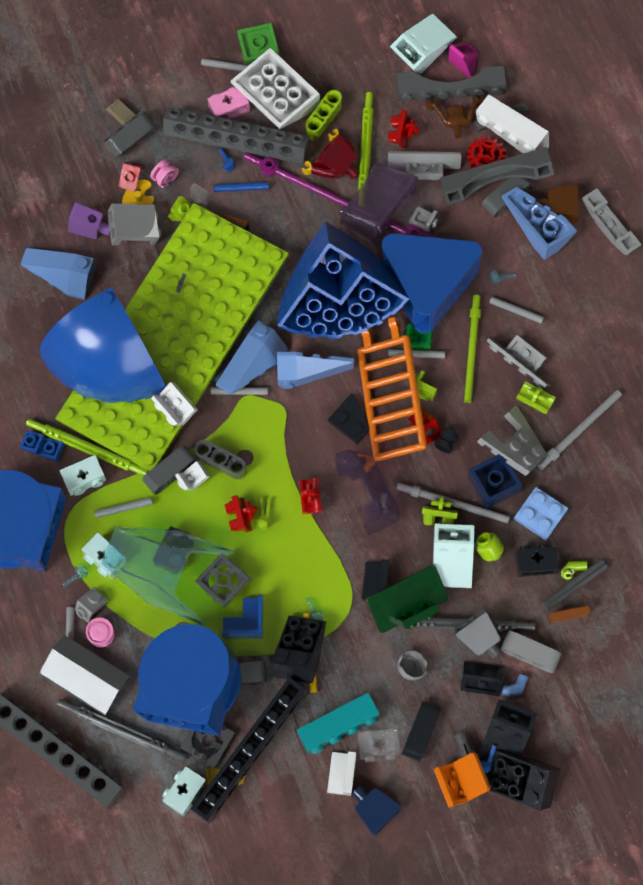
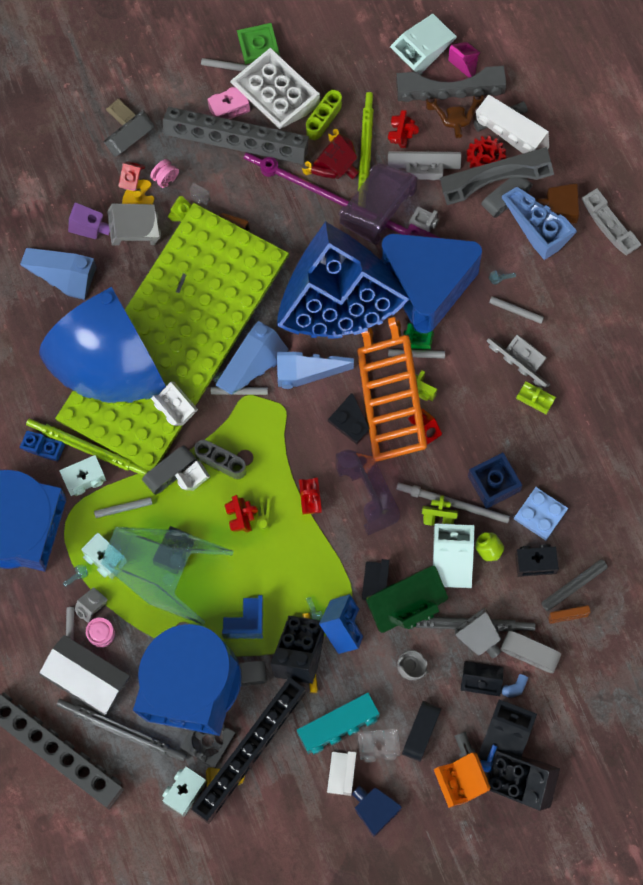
dark grey piece [195,553,251,608] -> none
blue bar [214,182,269,192] -> none
blue hand [219,148,235,172] -> none
black wheel [434,427,460,454] -> none
lime bar [464,295,481,403] -> none
light grey wing [477,405,547,476] -> none
light grey bar [537,390,622,470] -> none
lime arm [561,561,587,580] -> none
none -> blue panel [319,594,364,654]

